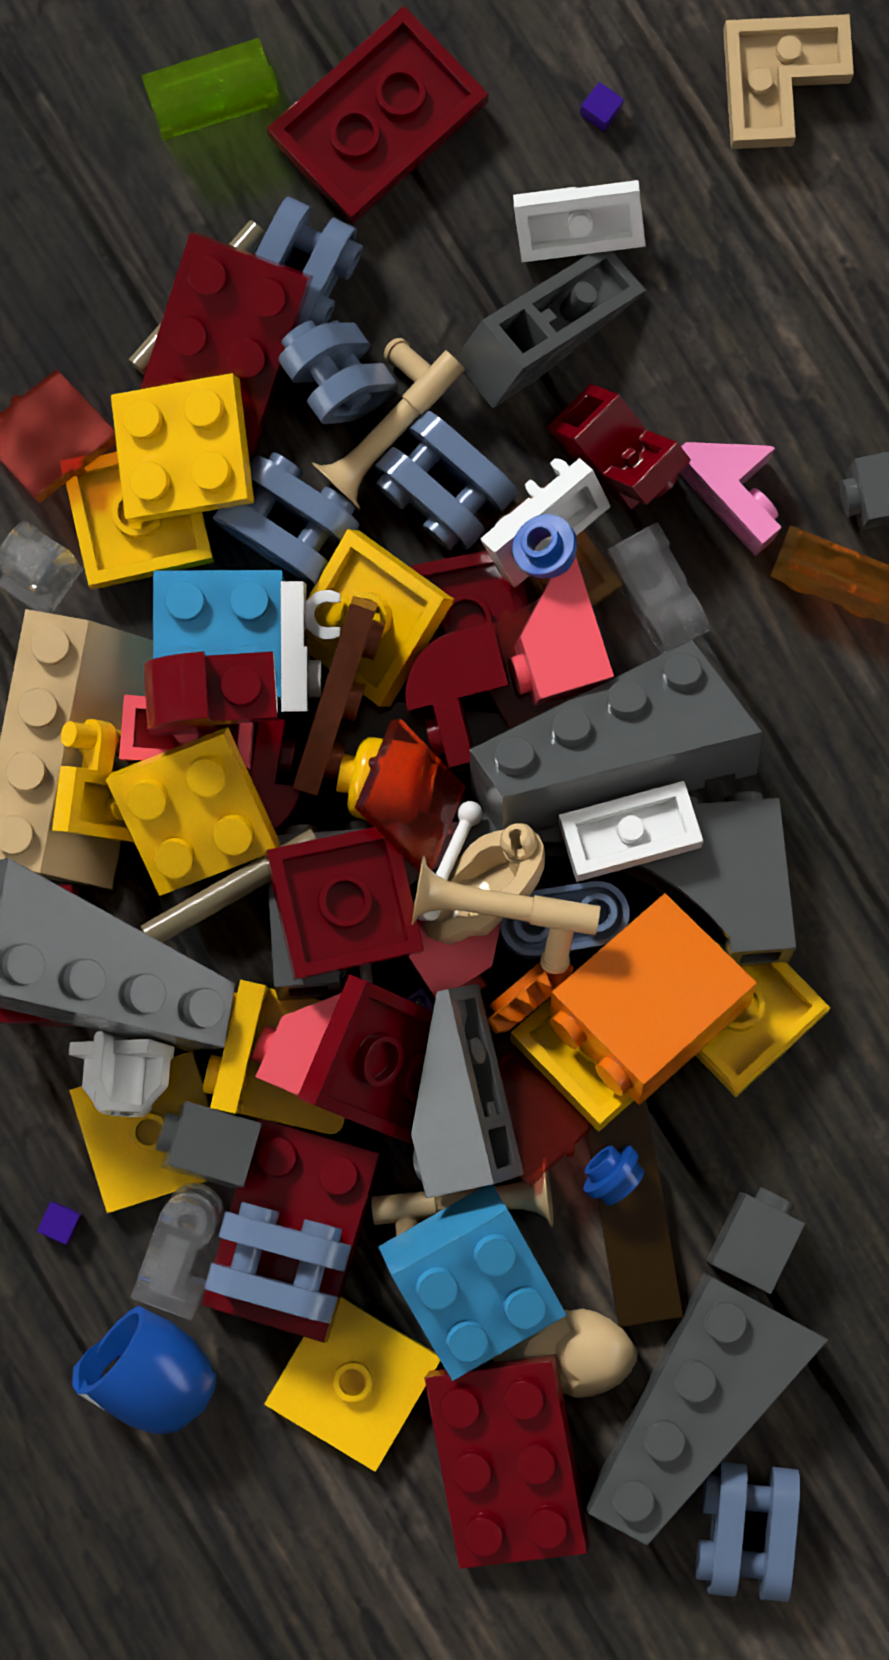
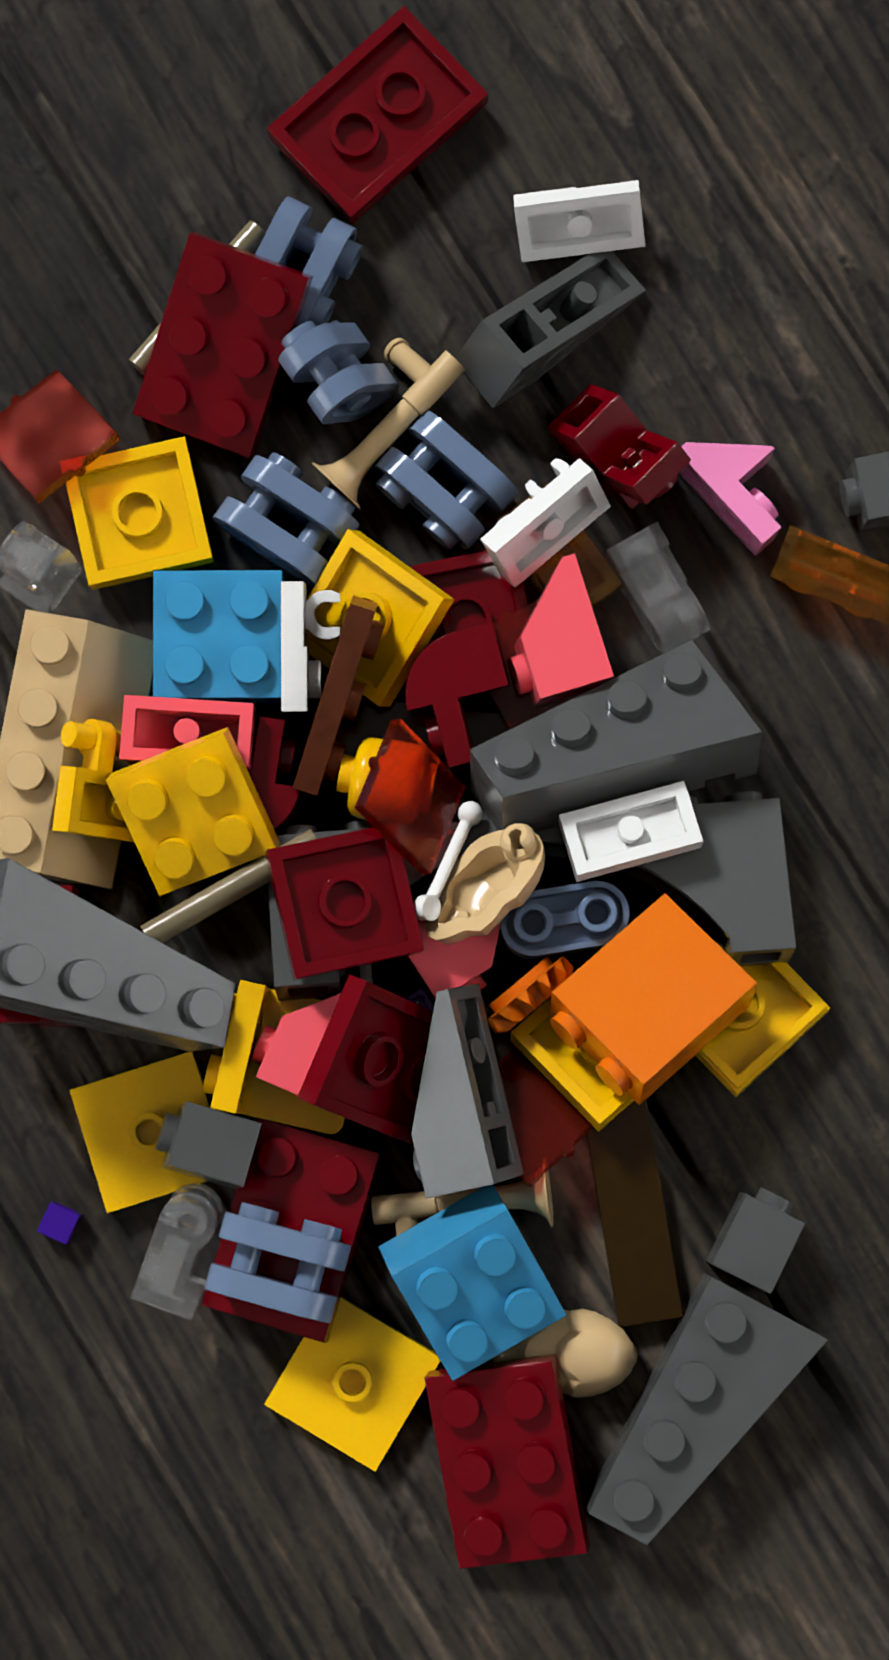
white piece [69,1031,174,1117] -> none
blue piece [72,1305,216,1434] -> none
yellow plate [111,373,254,523] -> none
clear neon green panel [141,37,280,141] -> none
dark red brick [144,651,278,737] -> none
tan piece [411,856,600,974] -> none
plate [512,514,577,578] -> none
dark purple piece [580,81,624,132] -> none
blue plate [583,1145,644,1206] -> none
sand blue brick [696,1461,800,1602] -> none
tan plate [723,14,854,149] -> none

